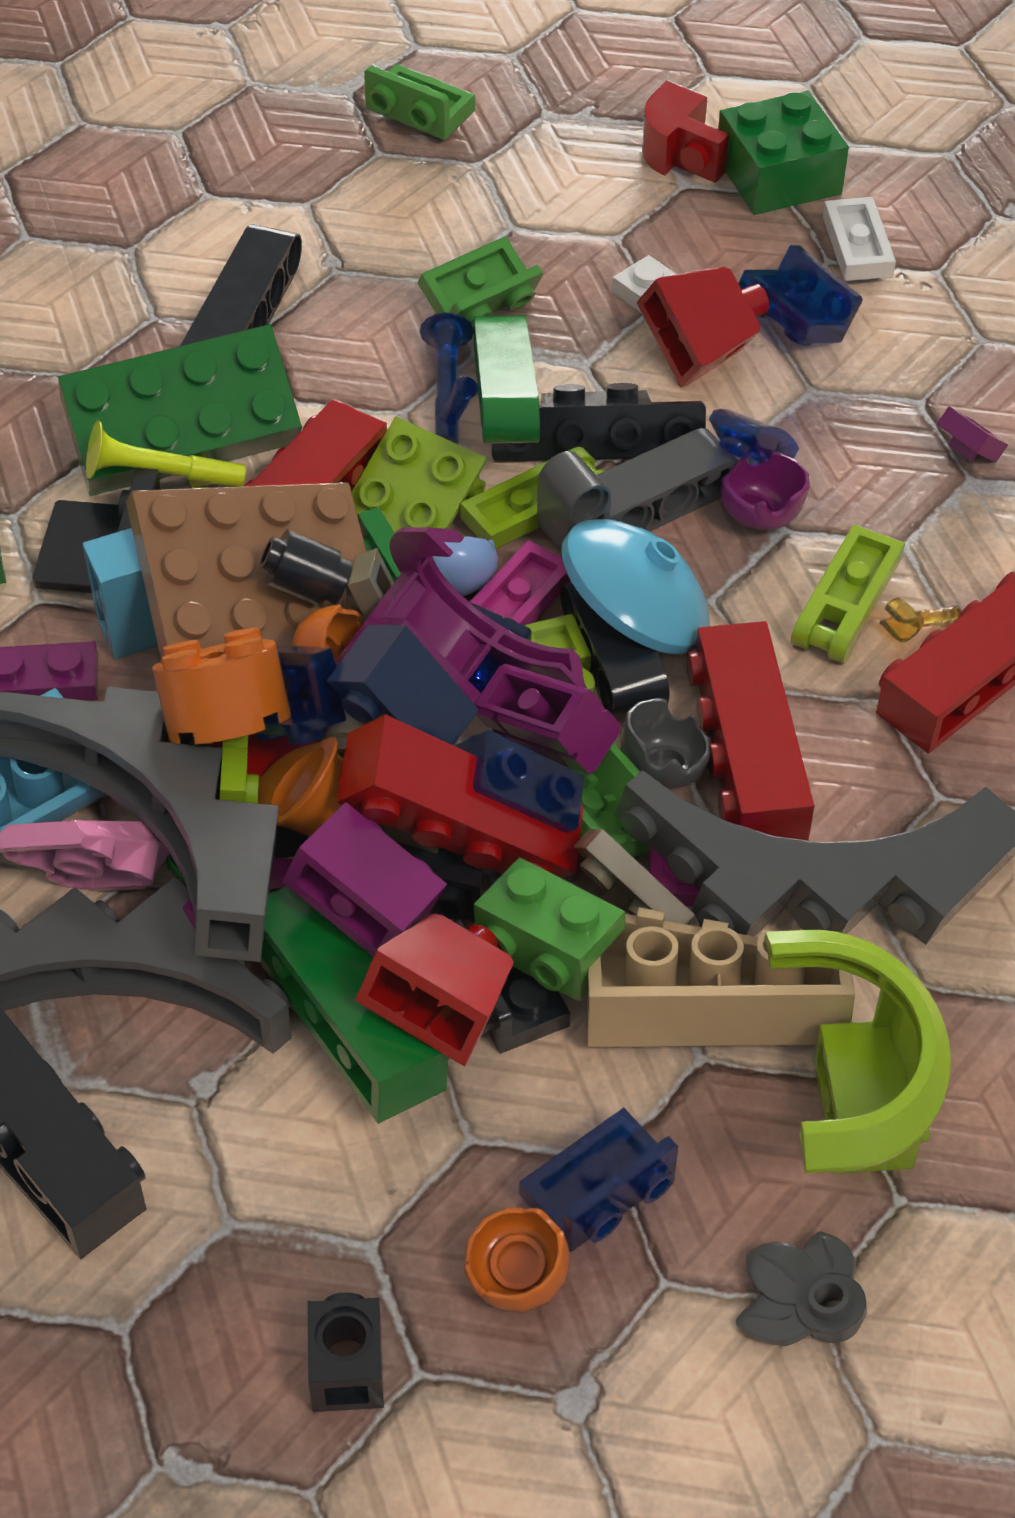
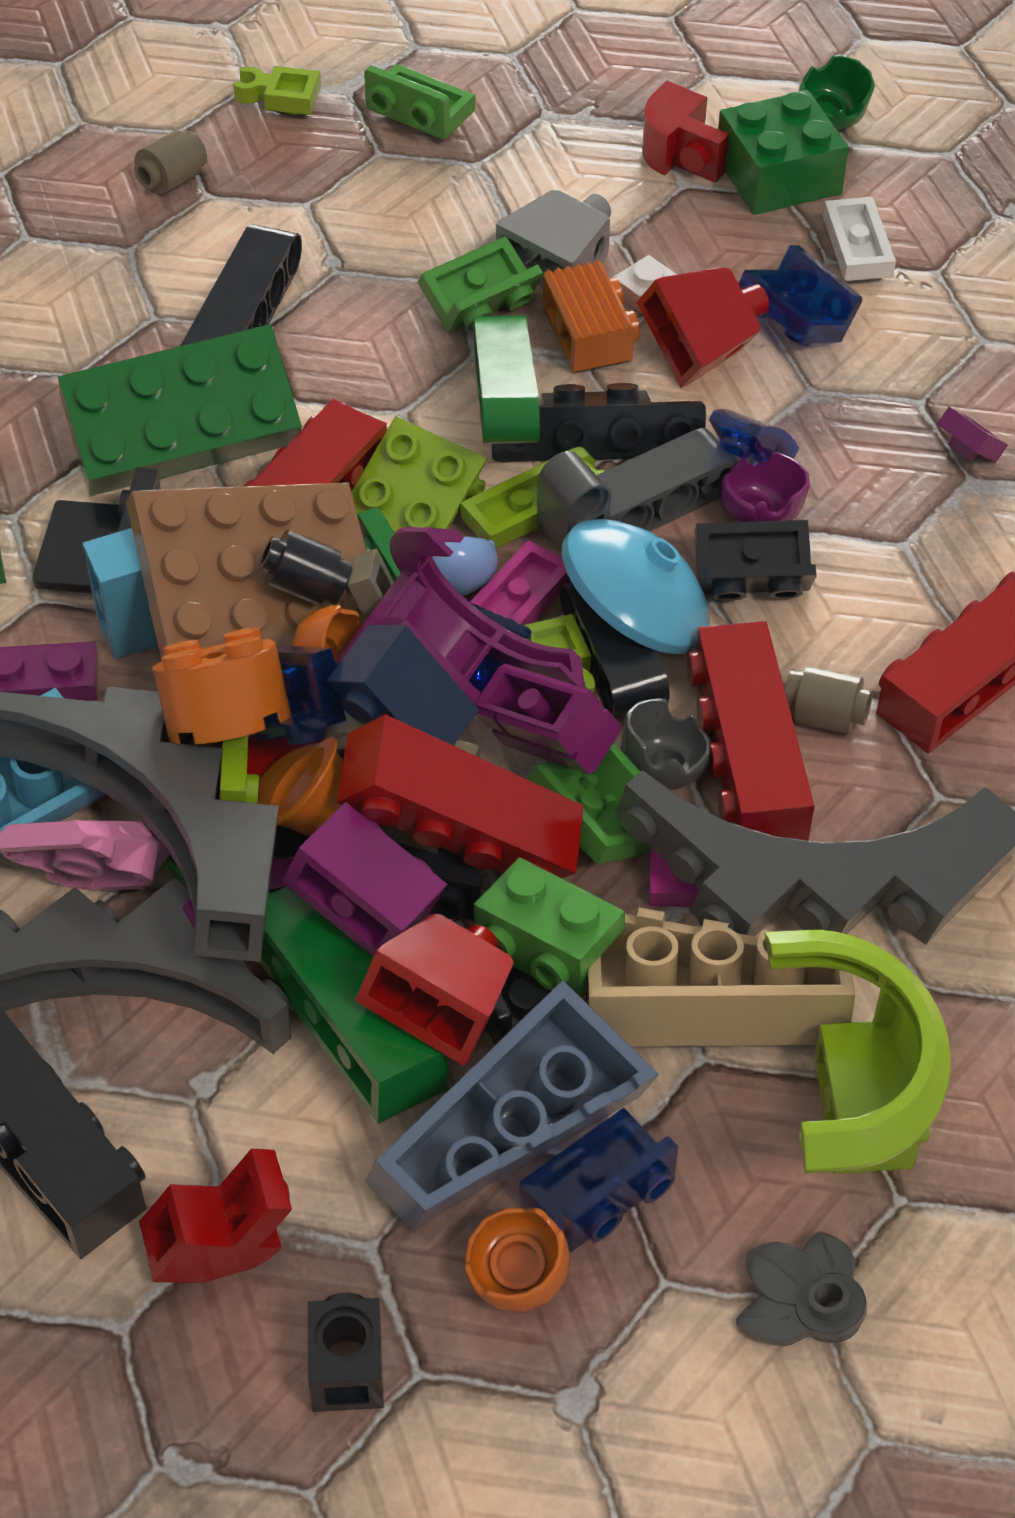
neon yellow piece [86,420,246,488] -> none
clear blue piece [420,312,479,444] -> none
clear blue bracket [454,730,584,833] -> none
dark tan plate [573,829,695,924] -> none
lime plate [790,524,905,664] -> none
clear yellow hand [879,597,962,642] -> none
none -> dark tan brick [134,130,207,195]
none -> red brick [139,1148,292,1283]
none -> lime plate [233,66,321,115]
none -> sand blue wedge [365,980,659,1230]
none -> light grey torso [496,190,611,287]
none -> orange brick [543,260,640,373]
none -> black bracket [694,520,817,601]
none -> dark tan brick [785,666,872,734]
none -> green hair [798,55,875,130]

